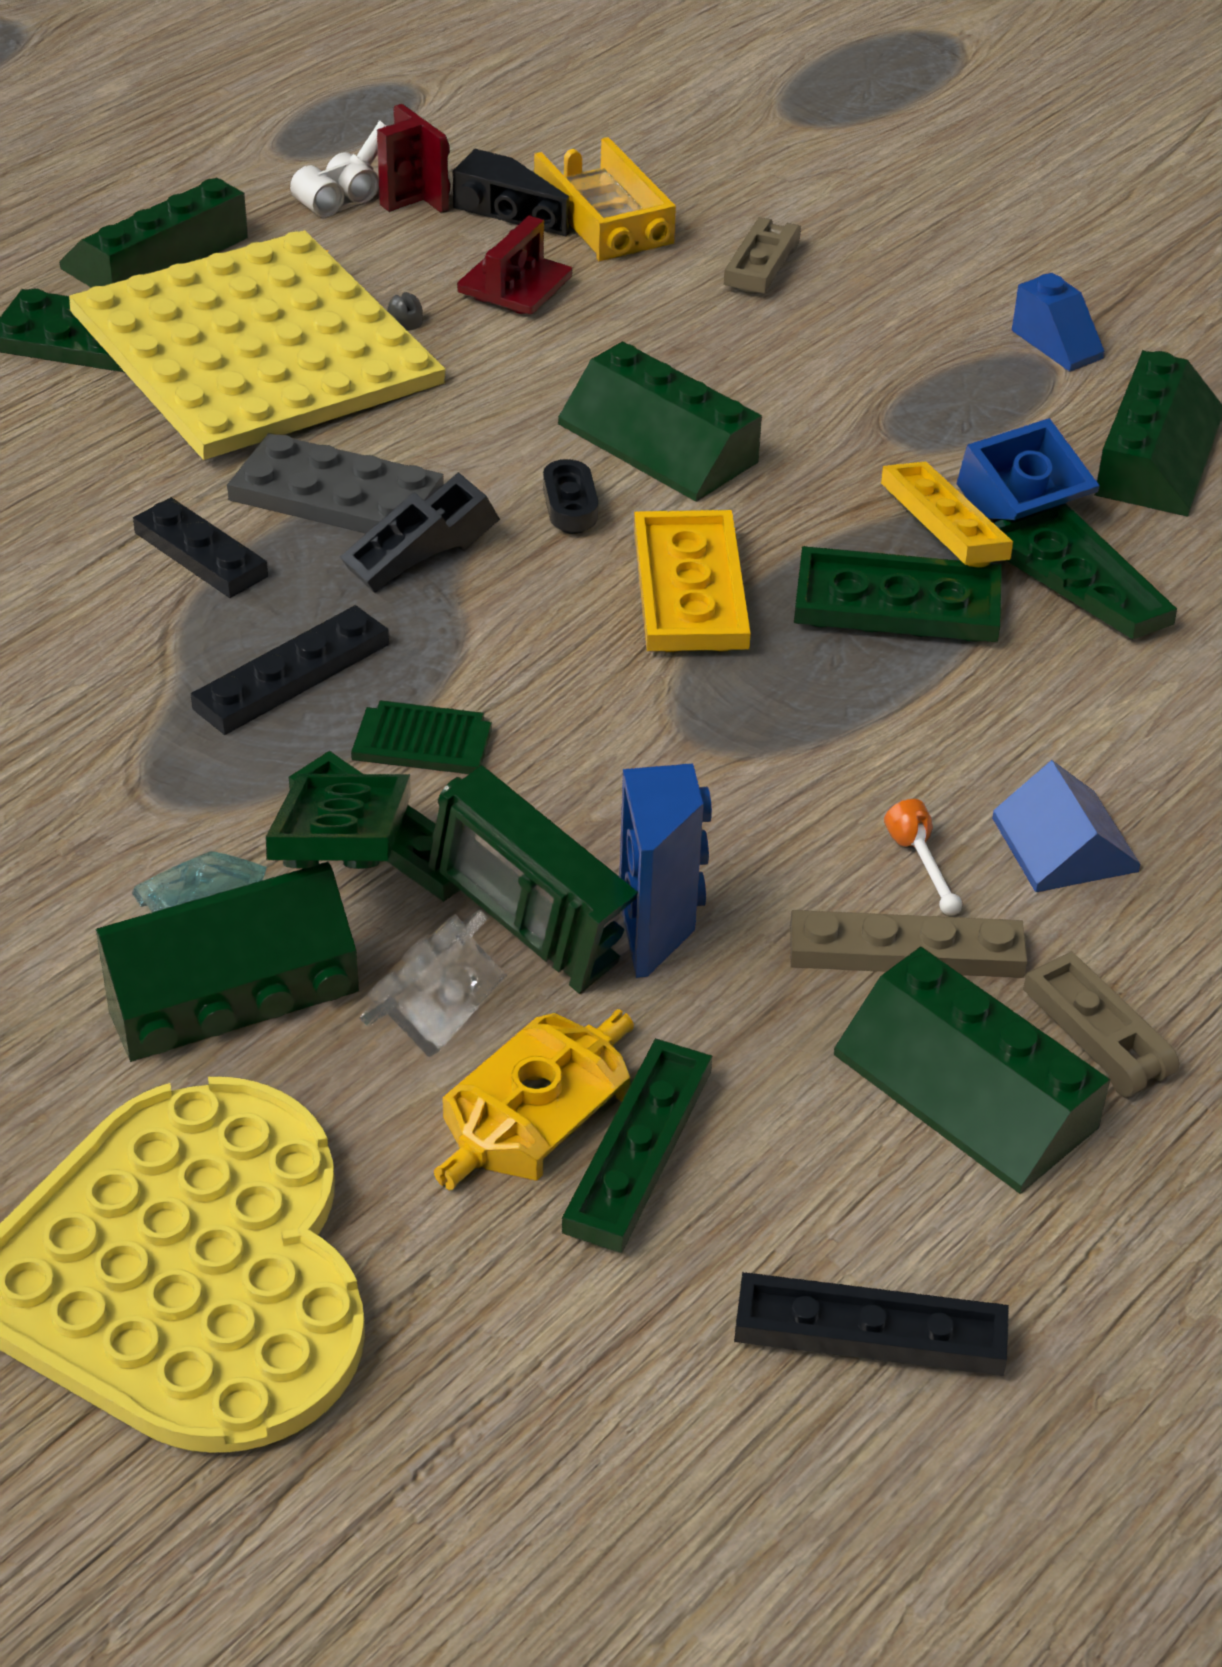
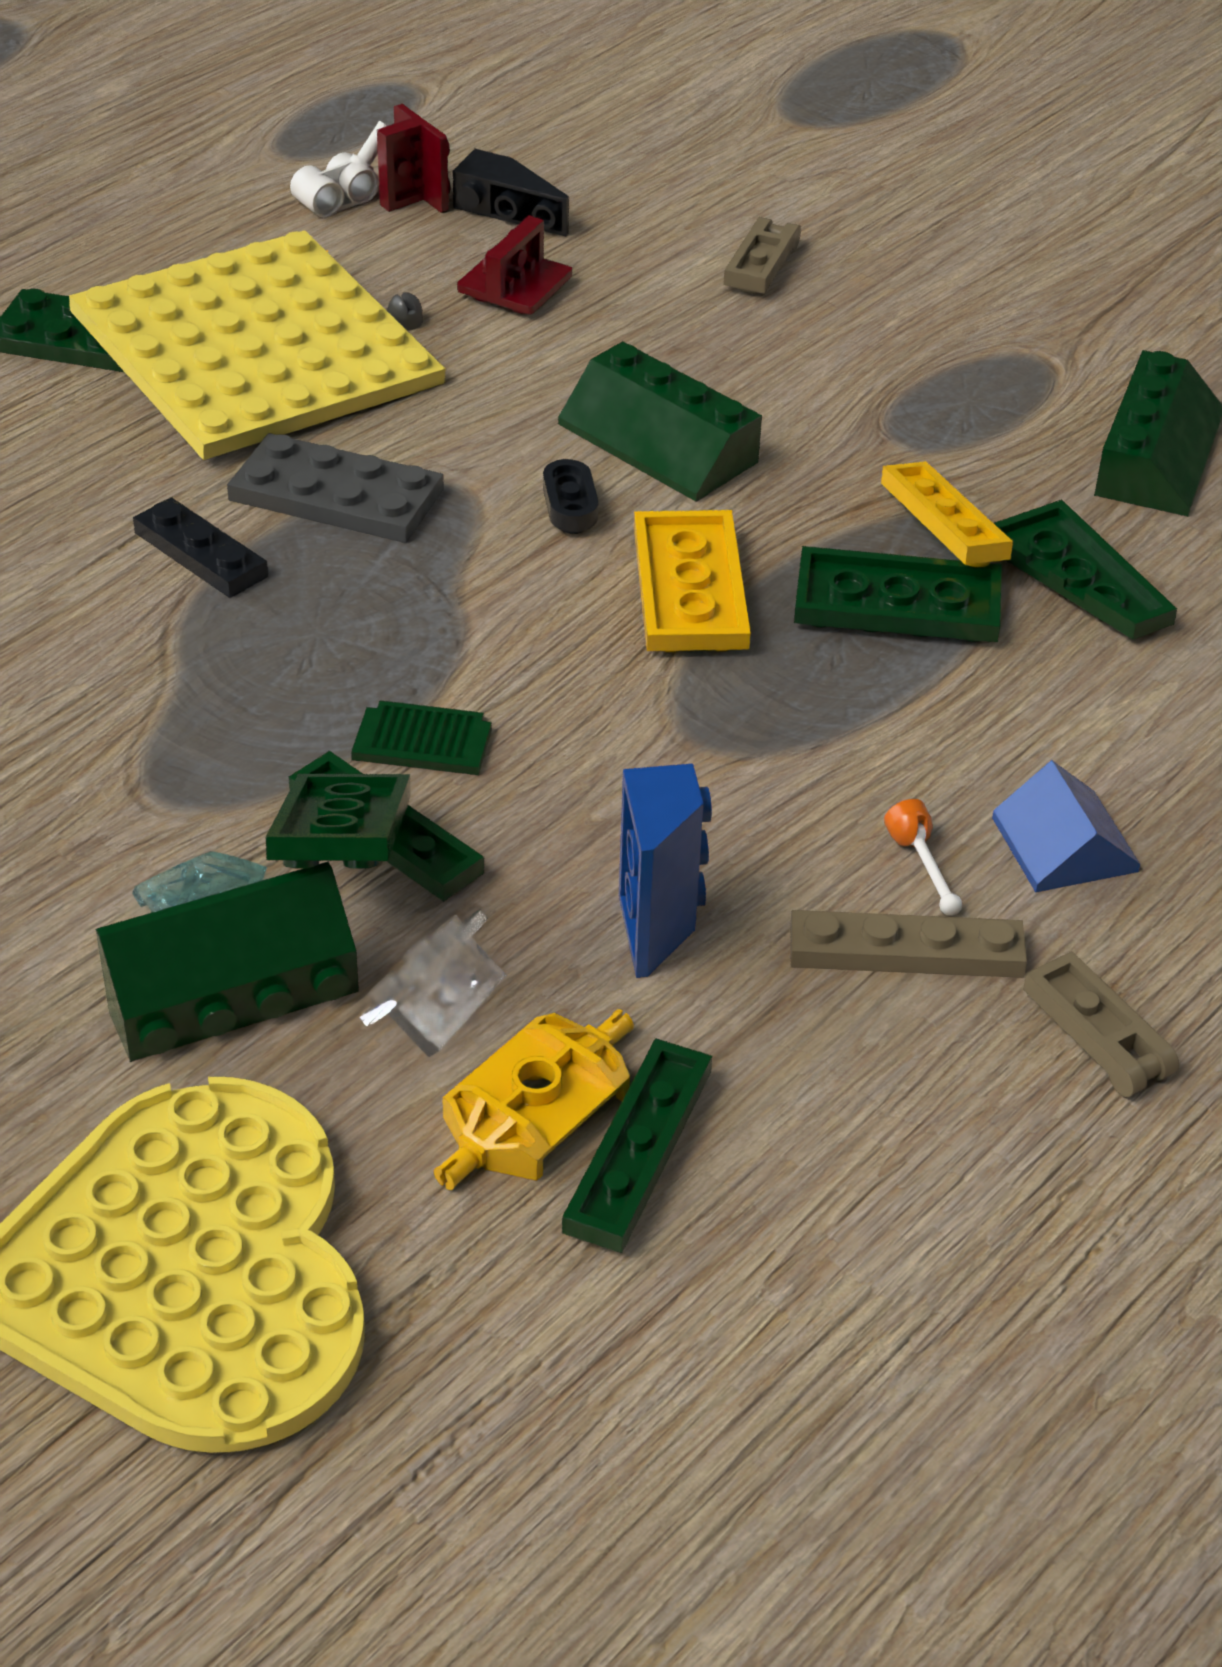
dark green slope [59,177,248,288] -> none
black plate [190,605,389,735] -> none
black slope [340,472,500,593] -> none
dark green door [428,765,638,994] -> none
yellow door [534,137,676,261] -> none
black plate [734,1272,1009,1376] -> none
dark green slope [834,946,1110,1194] -> none
blue slope [956,418,1100,520] -> none
blue slope [1011,272,1104,372] -> none

